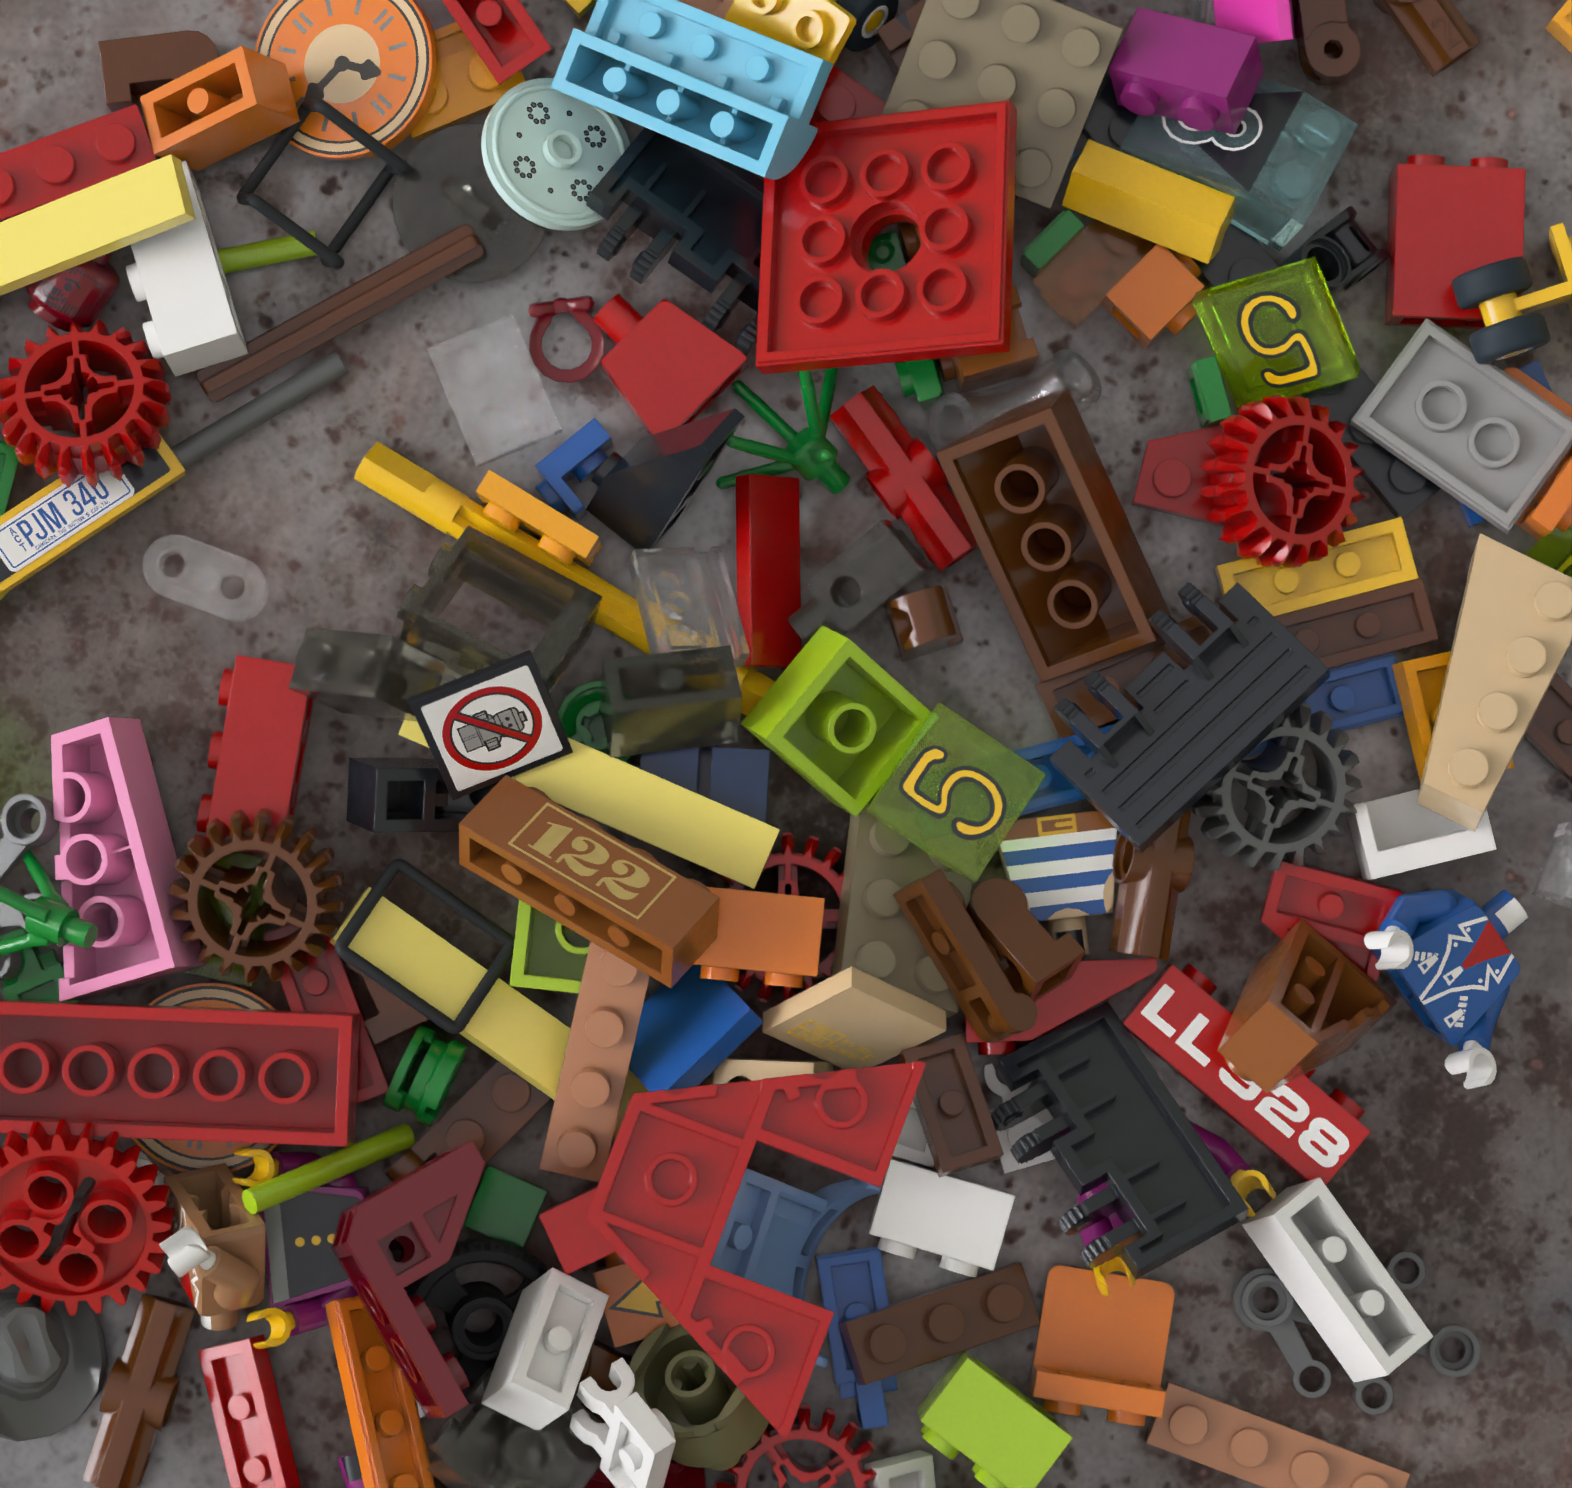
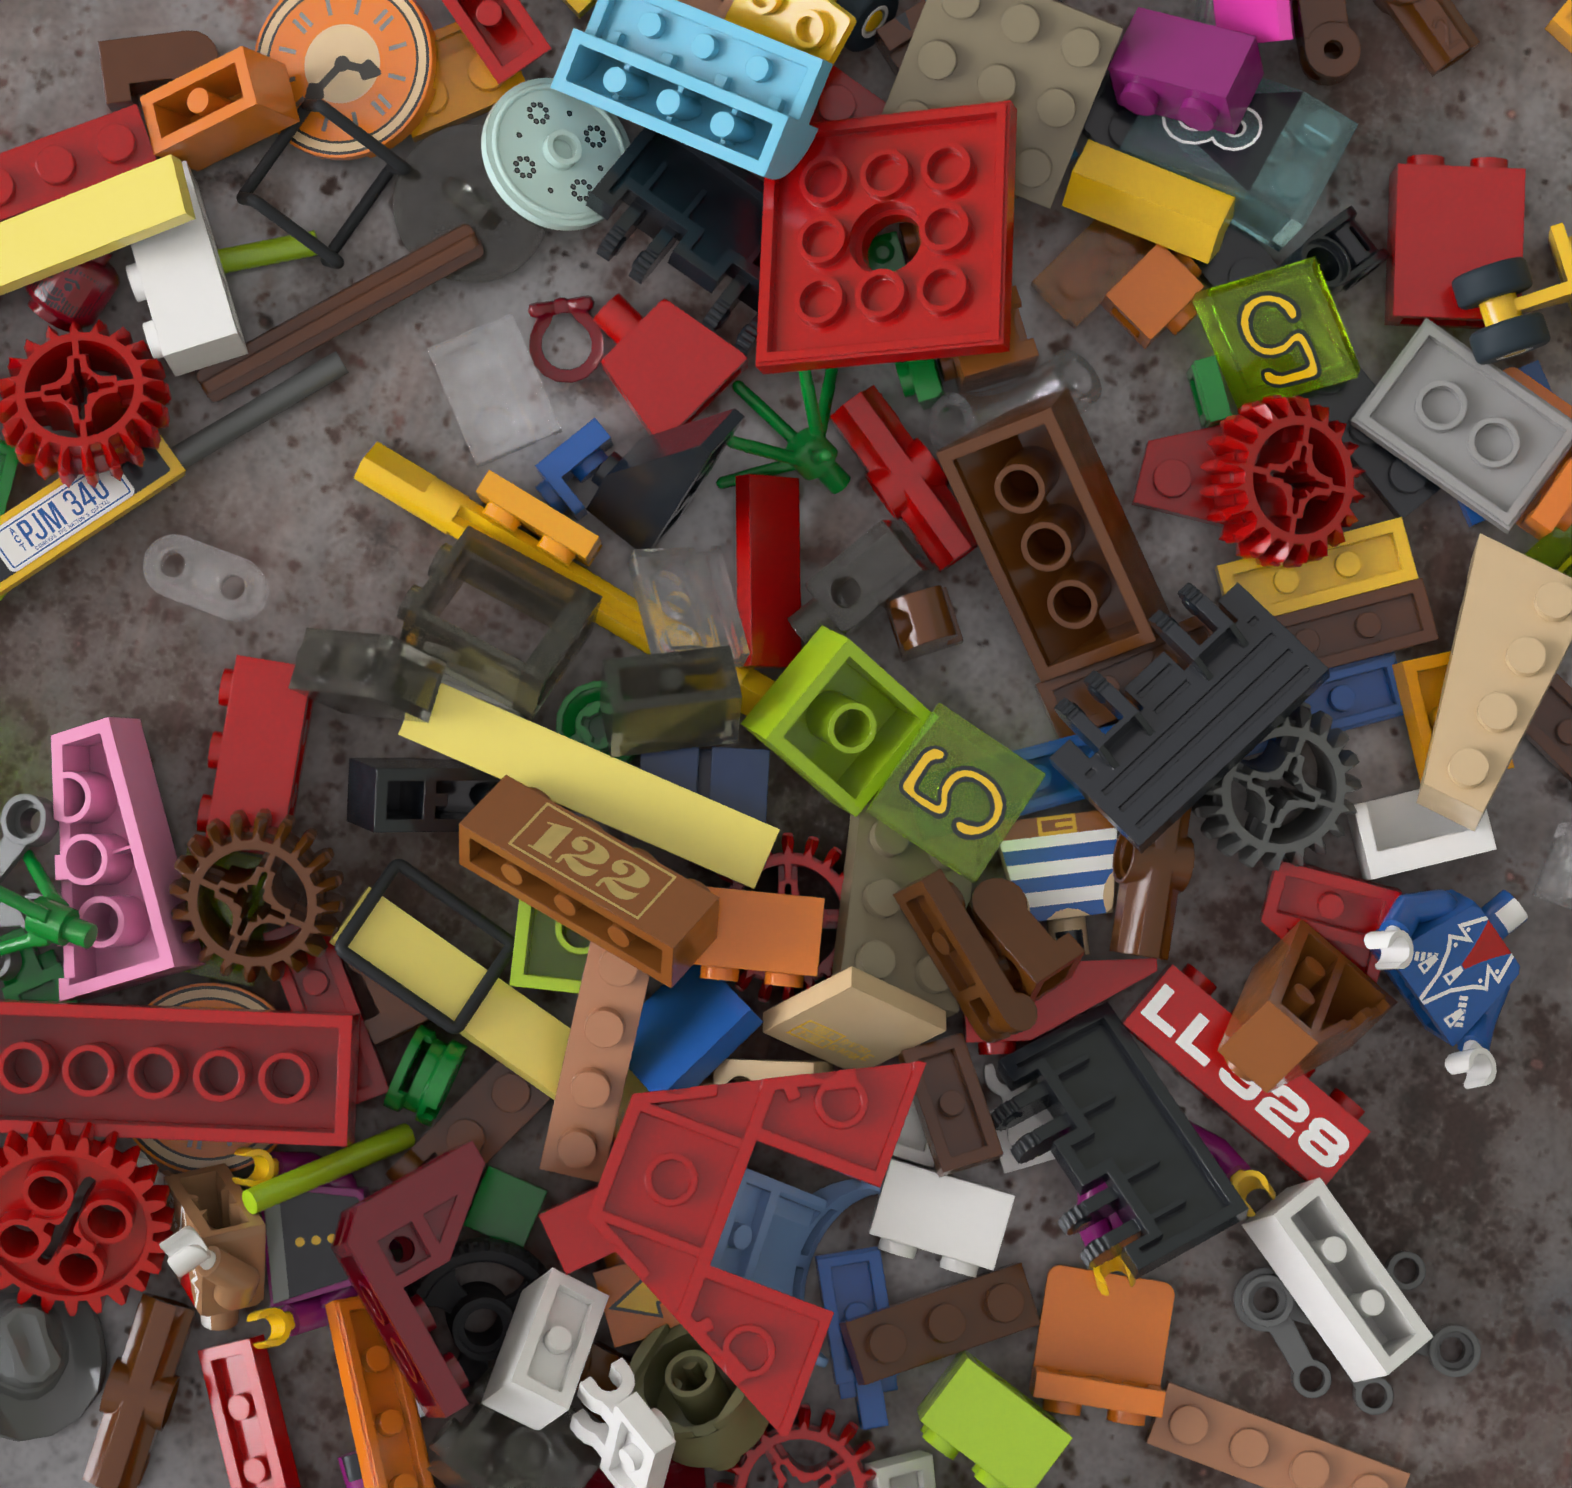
piece [408,649,573,800] -> none
green tile [1020,209,1084,280] -> none

